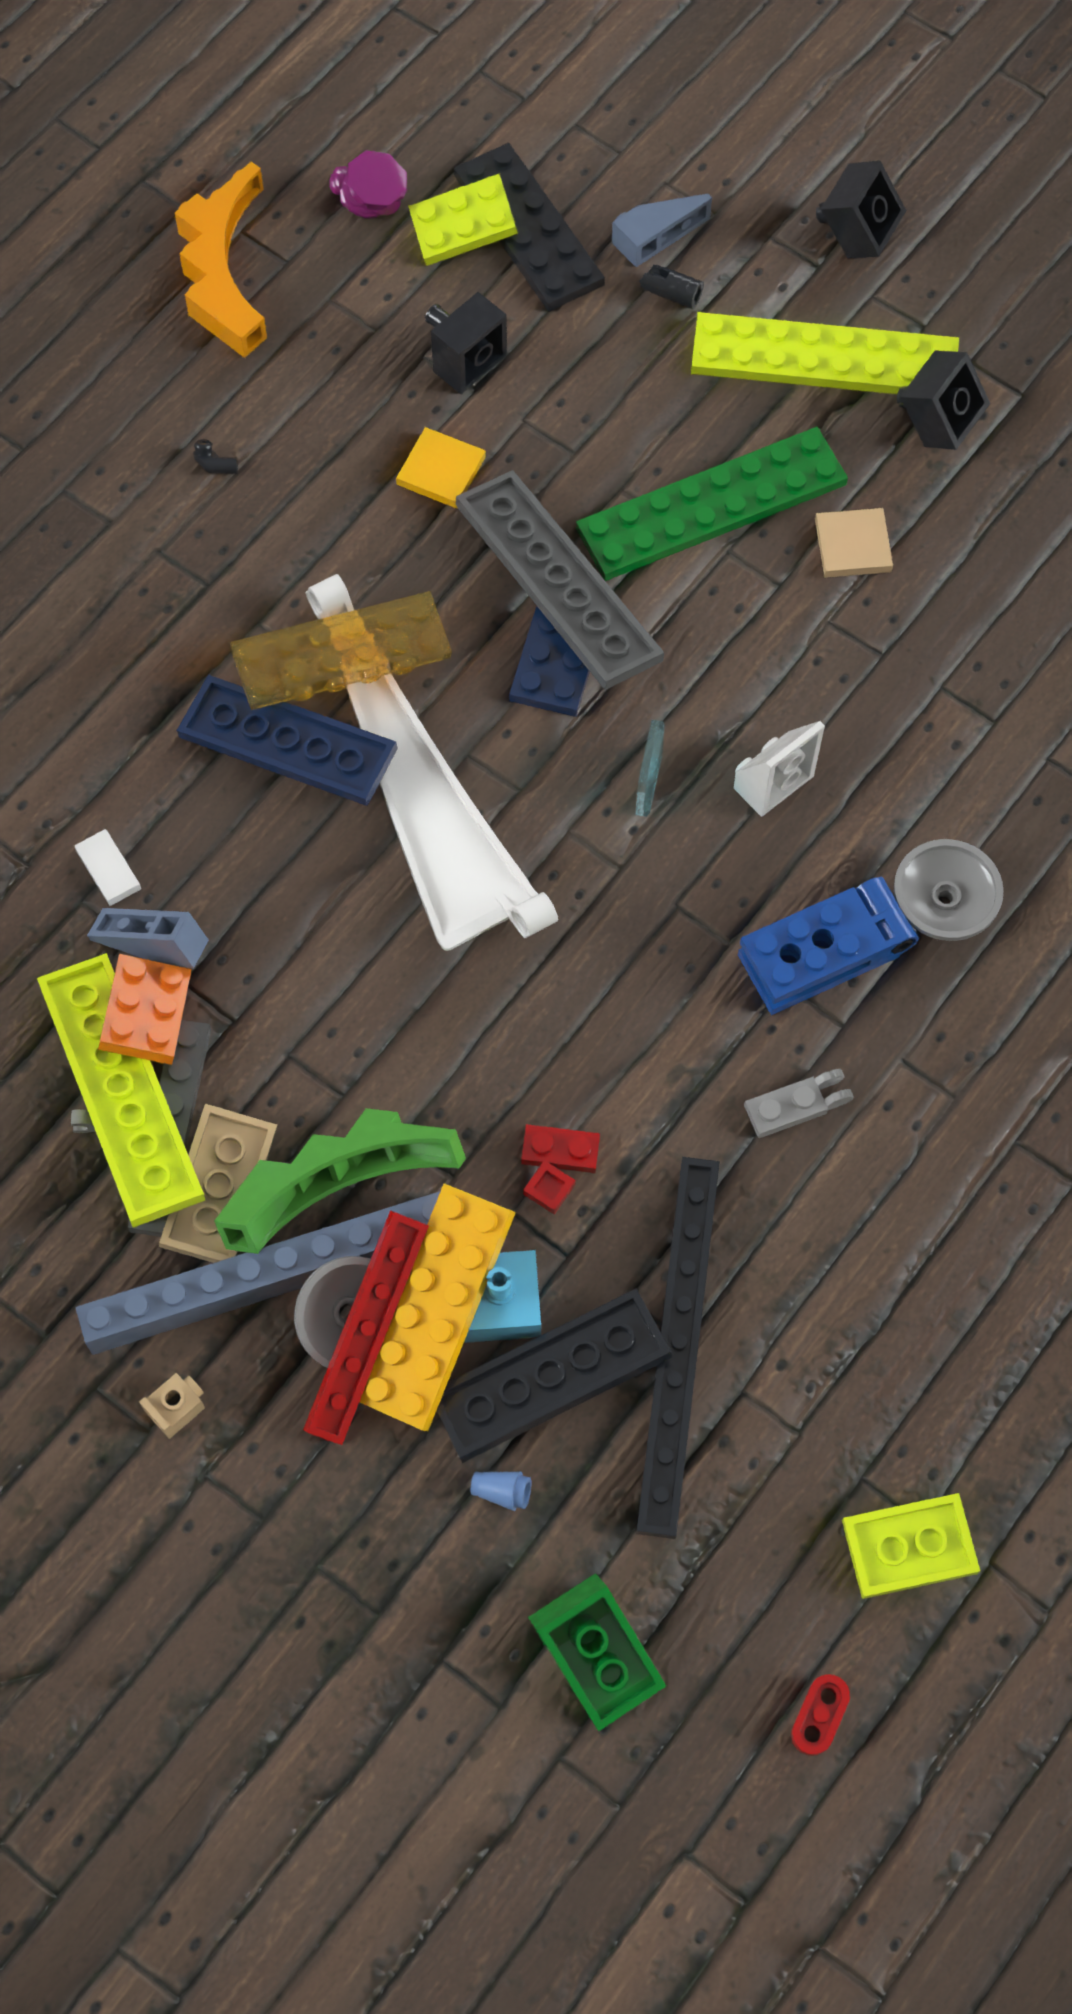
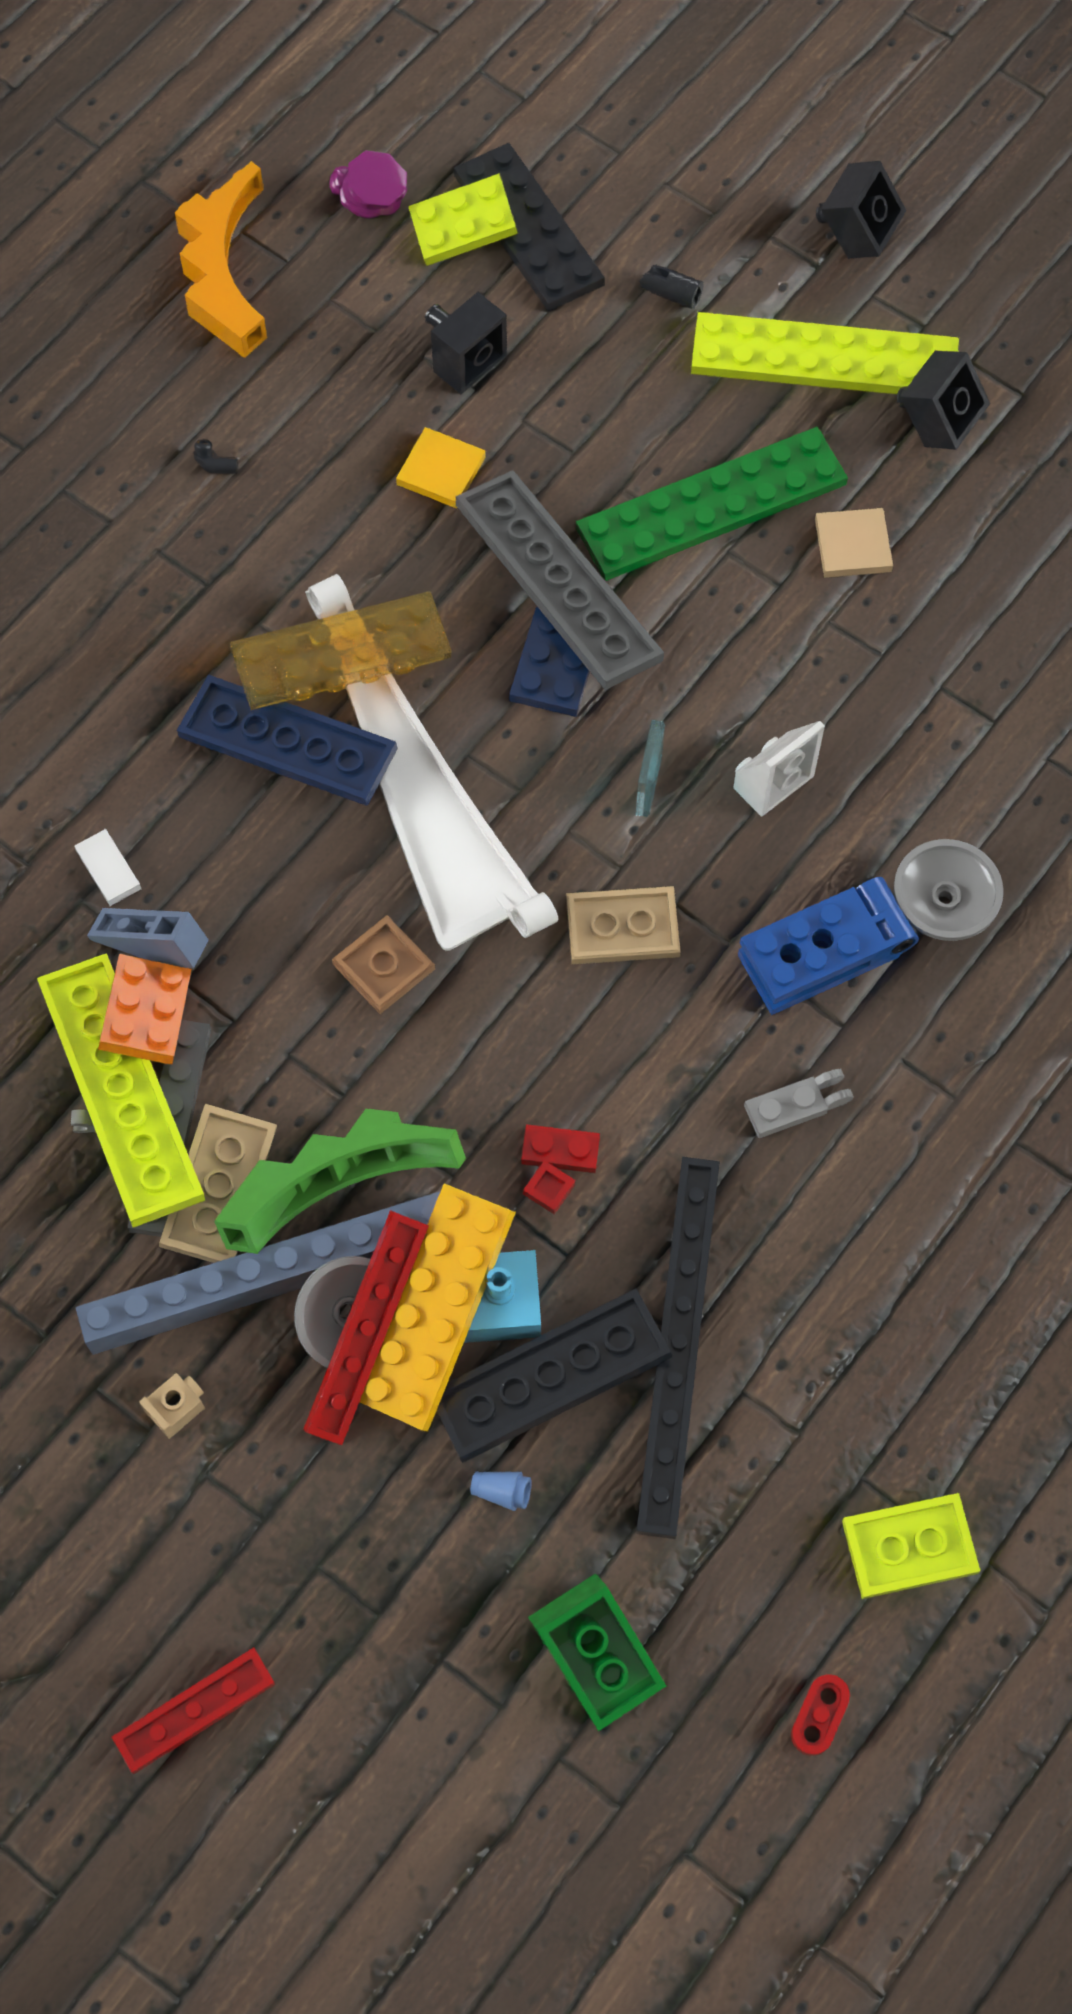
sand blue slope [612,194,712,267] -> none
none -> red plate [112,1647,276,1774]
none -> medium nougat plate [332,915,435,1014]
none -> tan tile [566,886,681,964]

